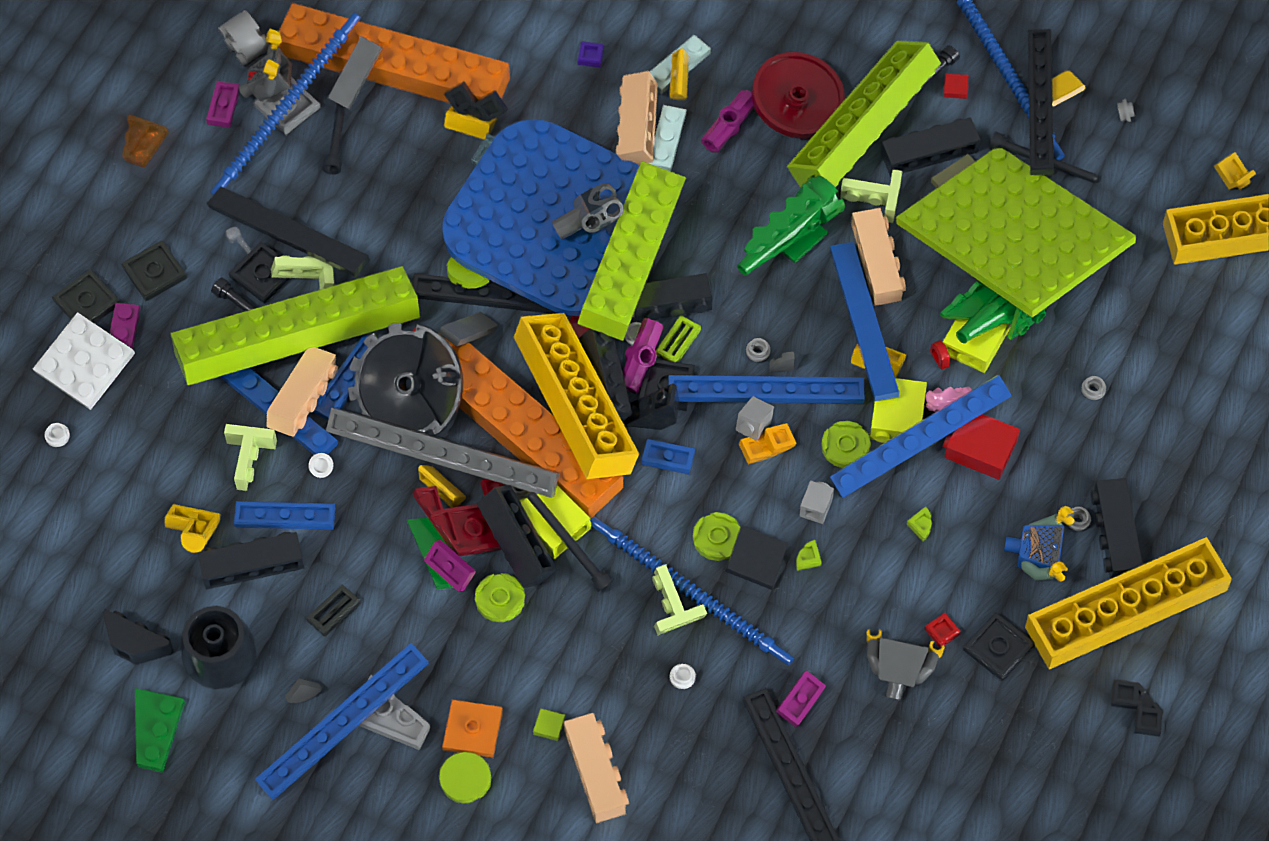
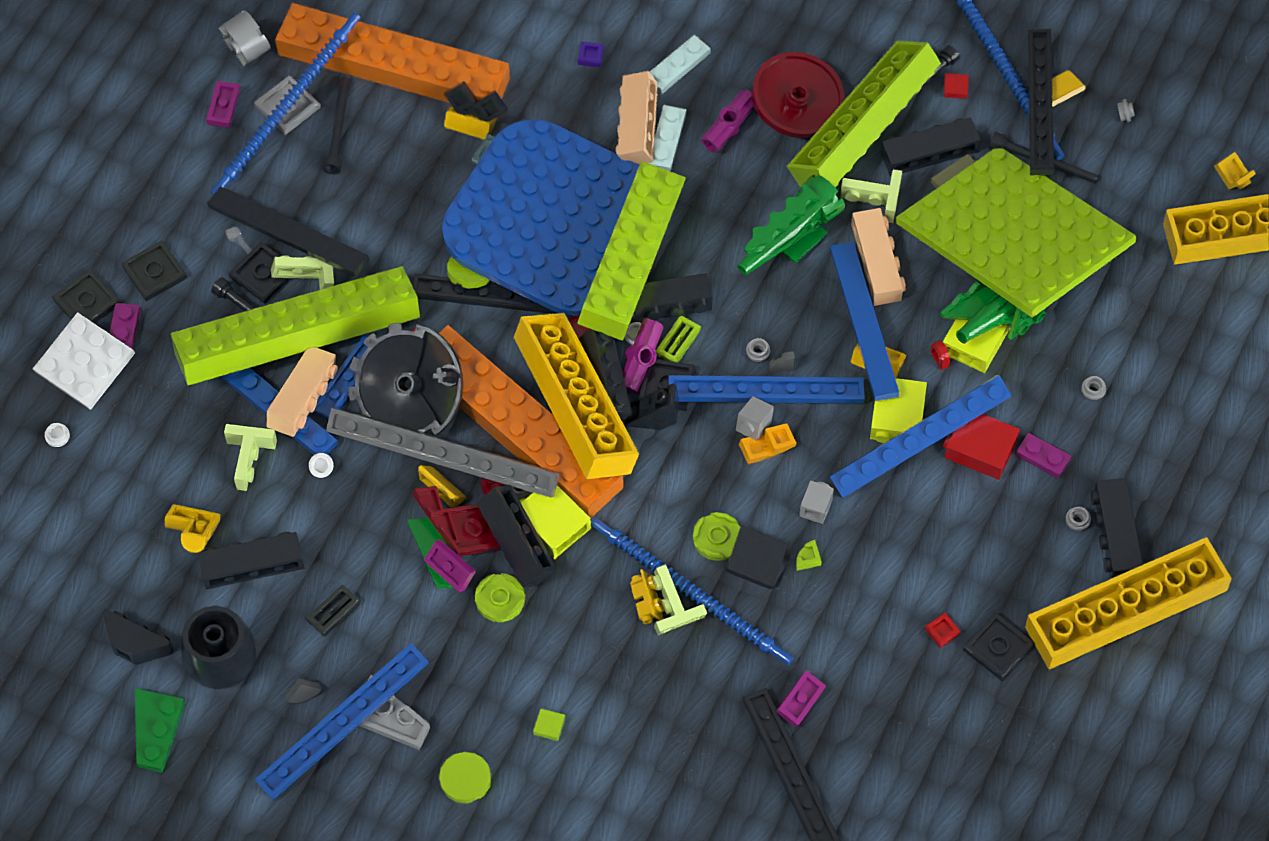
clear orange wing [123,114,169,168] -> none
blue tile [234,501,336,530] -> none
dark grey torso [239,29,292,101] -> none
dark grey tile [328,36,383,109] -> none
dark grey tile [439,312,499,347] -> none
orange plate [443,700,503,758] -> none
black piece [527,492,614,592] -> none
dark grey connector [551,183,624,240] -> none
light nougat brick [564,713,629,823] -> none
blue plate [641,439,695,475] -> none
yellow slope [670,48,689,100] -> none
white plate [670,664,695,689] -> none
lime tile [821,421,871,468] -> none
dark grey torso [867,629,945,700] -> none
lime tile [907,507,932,542] -> none
bright pink hair [925,387,972,412] -> none
torso [1004,506,1074,582] -> none
black tile [1111,679,1163,737] -> none
none -> yellow hinge [630,569,664,624]
none -> magenta plate [1015,433,1071,479]

